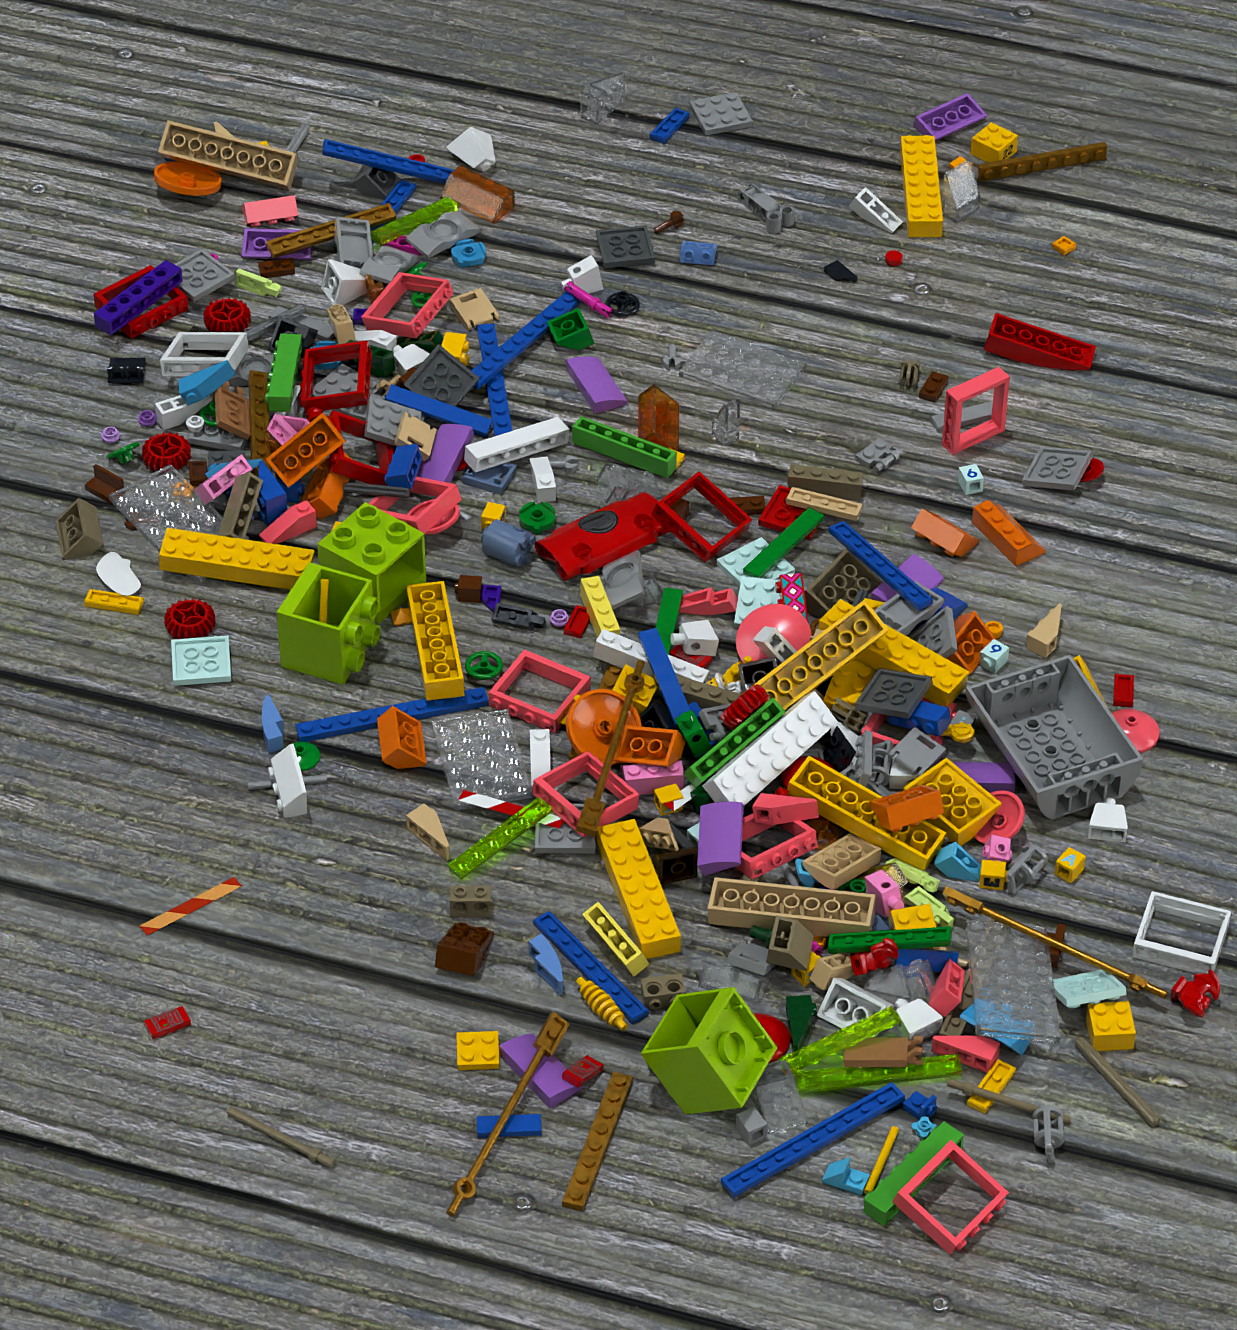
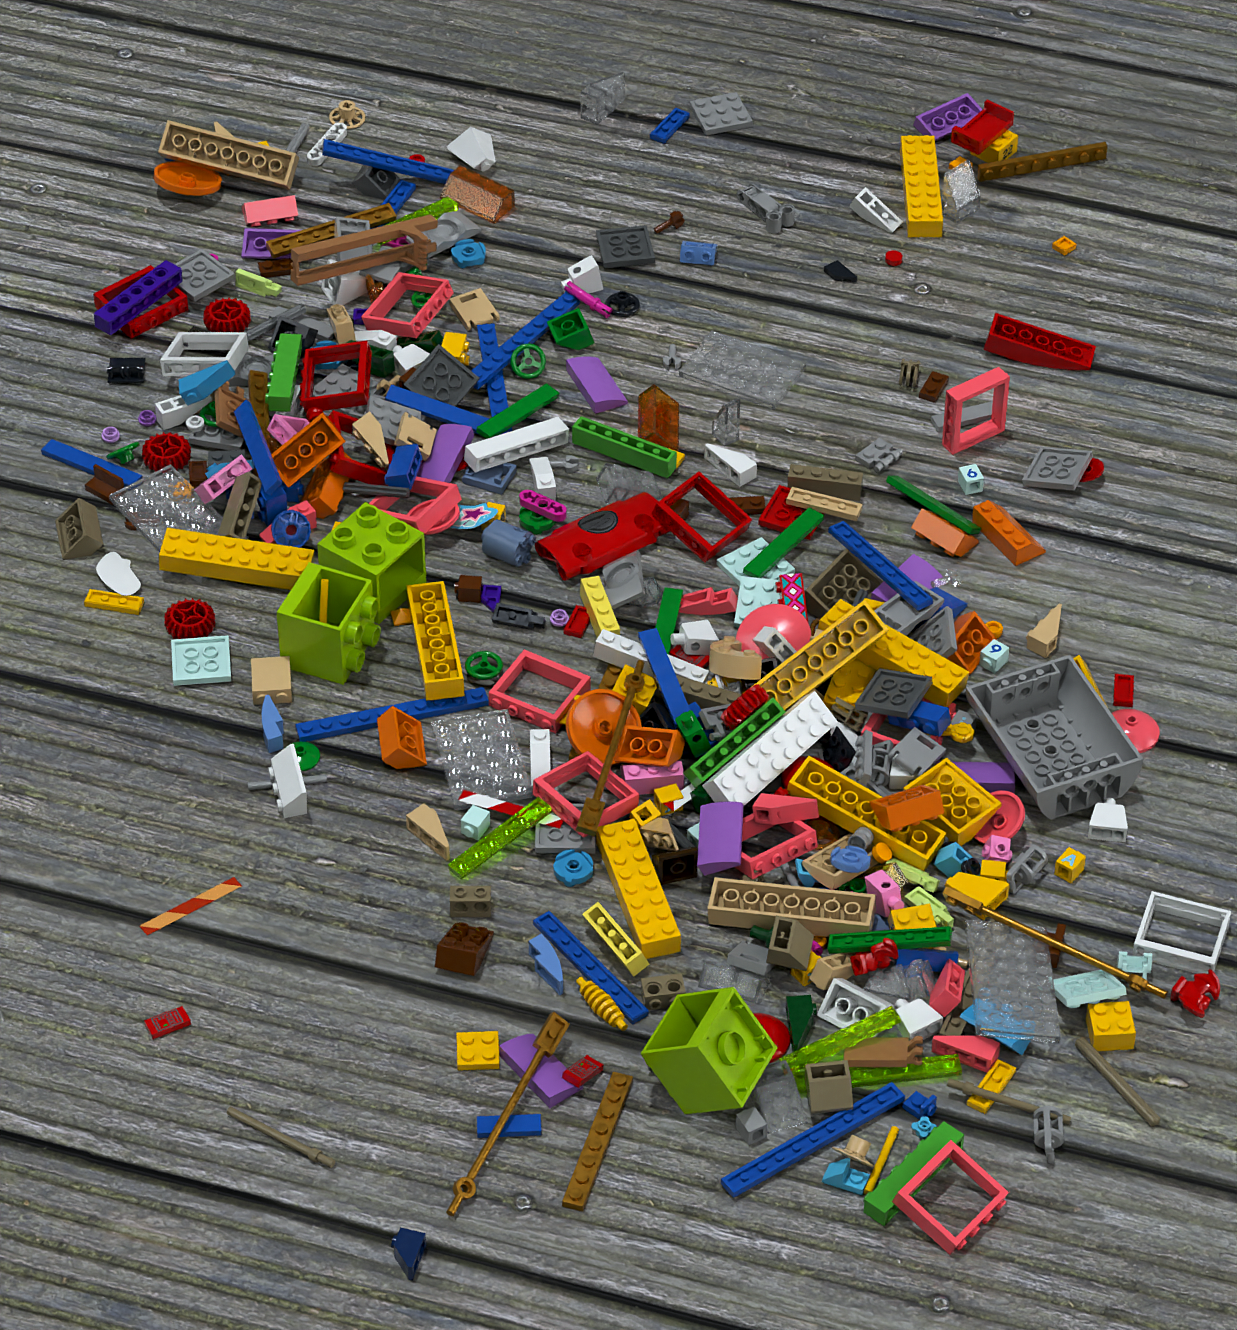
none -> blue tile [41,439,143,491]
none -> blue tile [234,400,282,495]
none -> tan brick [251,656,292,705]
none -> blue wheel [271,510,311,548]
none -> medium nougat piece [291,214,438,286]
none -> white beam [307,123,347,166]
none -> tan wheel [329,100,365,129]
none -> tan slope [352,411,389,471]
none -> dark blue slope [391,1227,426,1281]
none -> sticker [450,503,498,529]
none -> light aqua brick [461,805,490,840]
none -> green tile [476,383,560,439]
none -> green piece [511,343,546,379]
none -> dark pink beam [519,490,567,522]
none -> dark azure plate [553,849,593,887]
none -> yellow brick [629,799,661,831]
none -> white slope [704,443,757,487]
none -> tan brick [709,636,762,680]
none -> dark tan slope [804,1060,853,1114]
none -> medium blue tile [830,846,871,873]
none -> tan wheel [832,1135,875,1168]
none -> light grey wheel [848,827,874,850]
none -> light orange tile [872,842,892,863]
none -> green tile [886,475,981,534]
none -> clear bar [931,569,964,588]
none -> yellow slope [945,872,1009,920]
none -> red panel [951,99,1014,155]
none -> black bush [961,858,981,875]
none -> light aqua piece [1117,951,1152,981]

